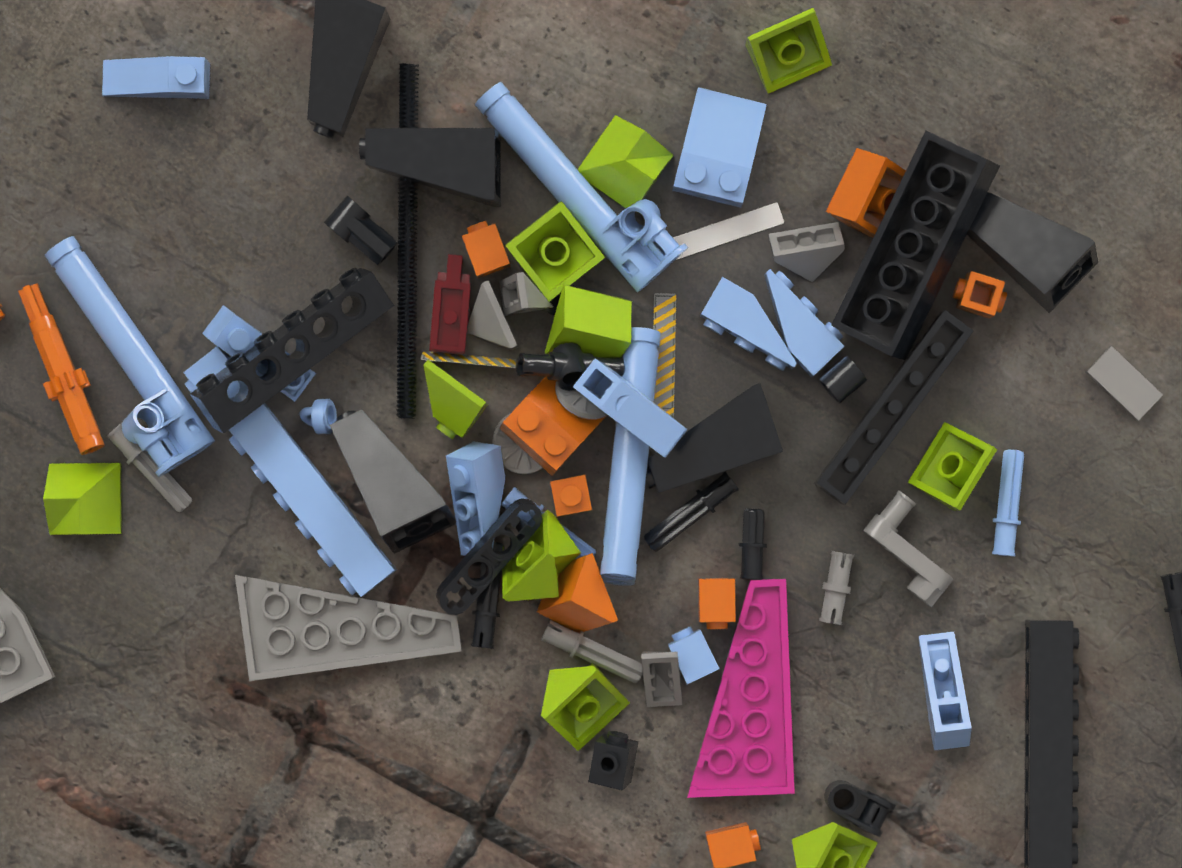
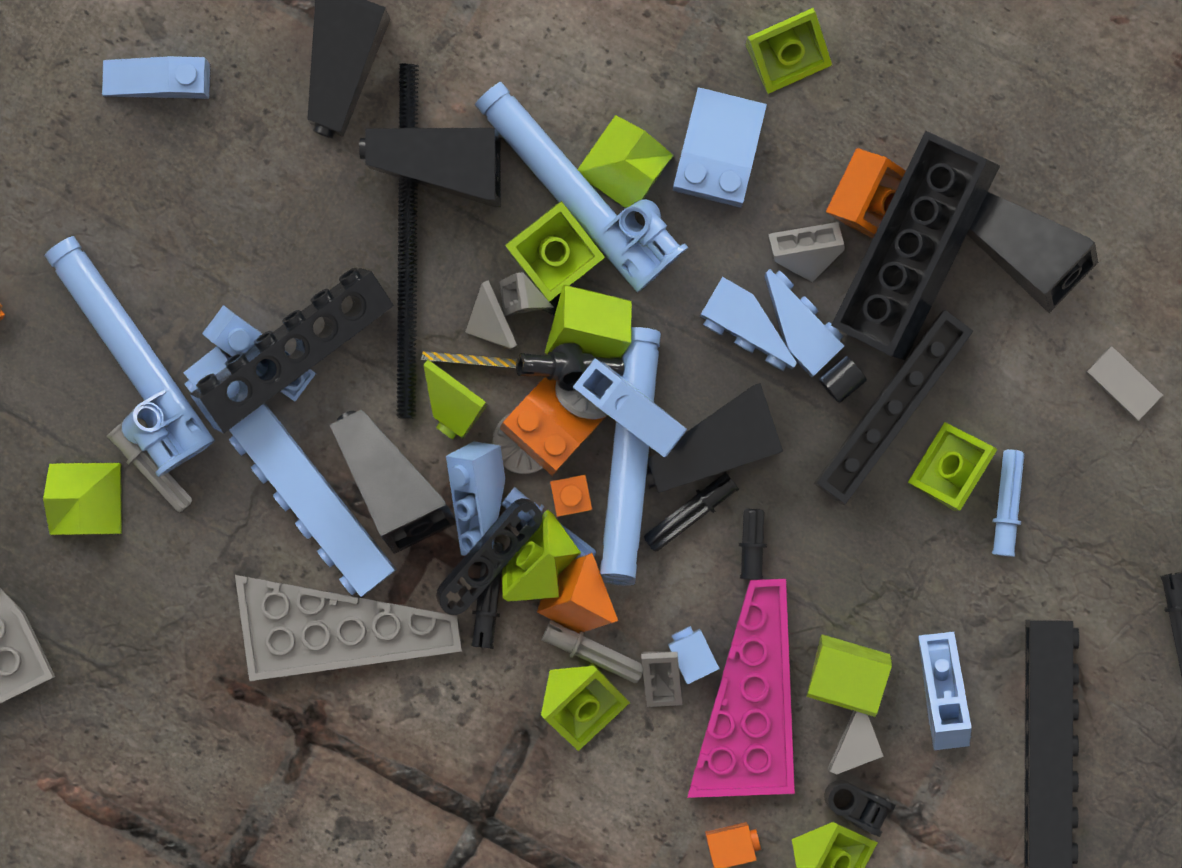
orange piece [18,283,105,455] -> none
light blue tile [299,399,337,434] -> none
black piece [324,196,398,266] -> none
dark red hinge [429,254,471,354] -> none
orange brick [462,221,511,279] -> none
black brick [588,731,639,791] -> none
sticker [653,293,676,418] -> none
white sticker [673,203,784,260] -> none
orange brick [698,578,736,629] -> none
light grey pin [819,551,854,625] -> none
light grey beam [863,490,954,607] -> none
orange brick [953,271,1007,319] -> none
none -> lime slope [806,634,892,717]
none -> light grey slope [827,711,884,775]

